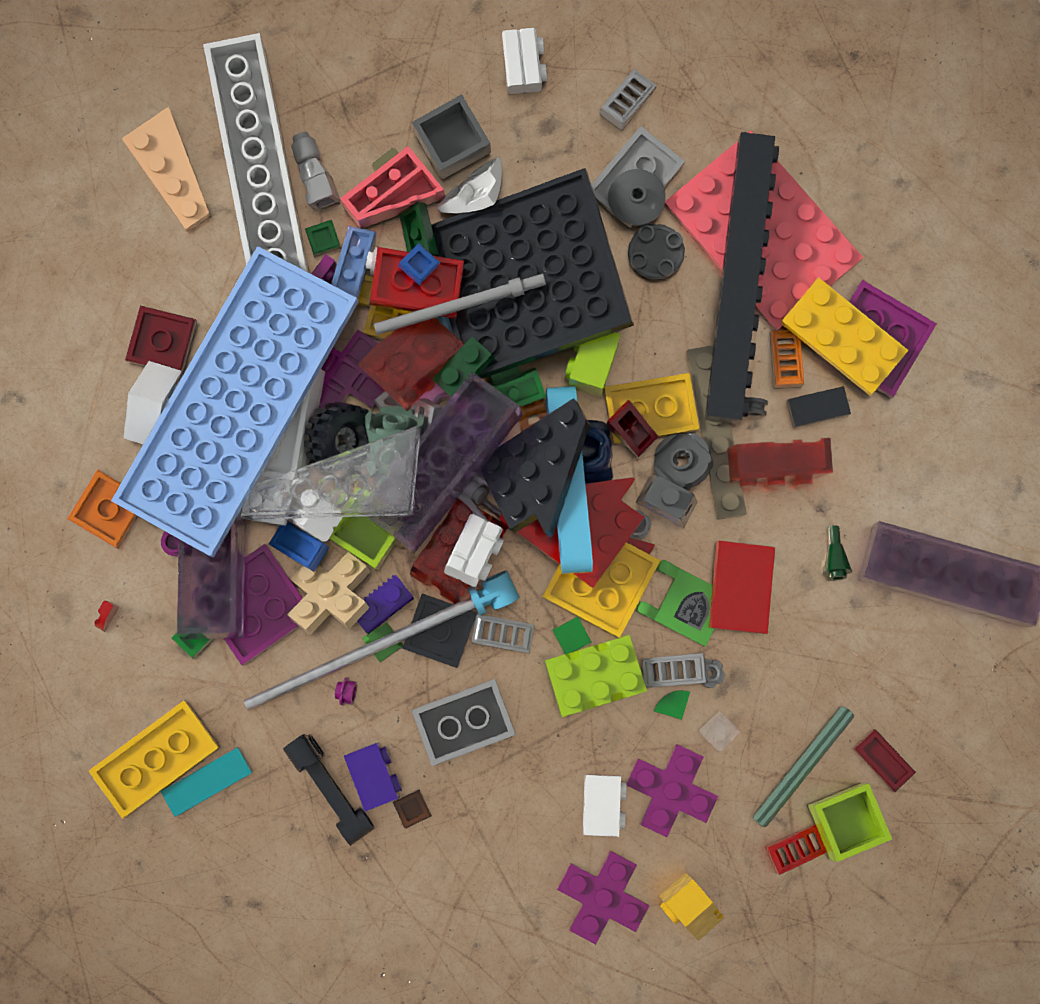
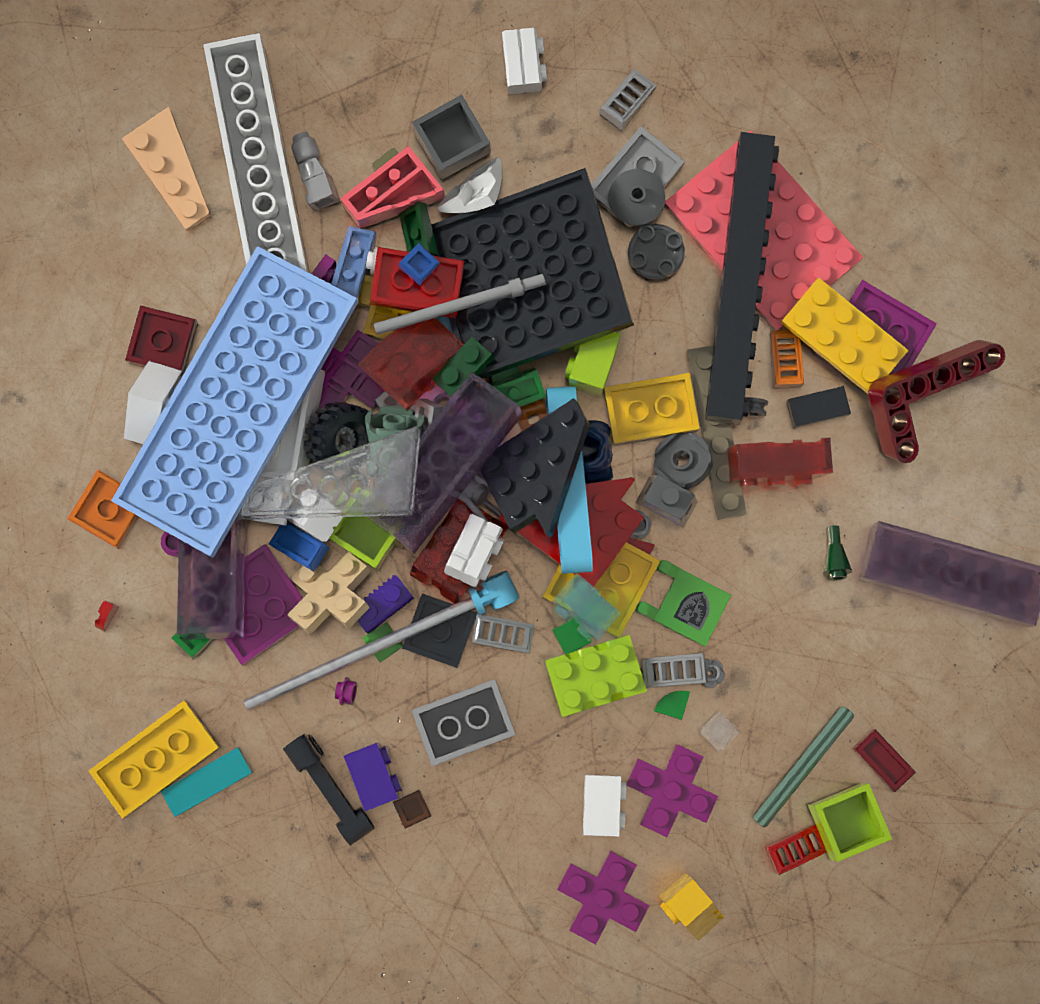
green tile [305,220,341,257] -> none
dark red slope [606,400,658,457] -> none
red tile [709,540,775,634] -> none
none -> clear light blue brick [553,573,621,641]
none -> dark red beam [868,340,1006,463]

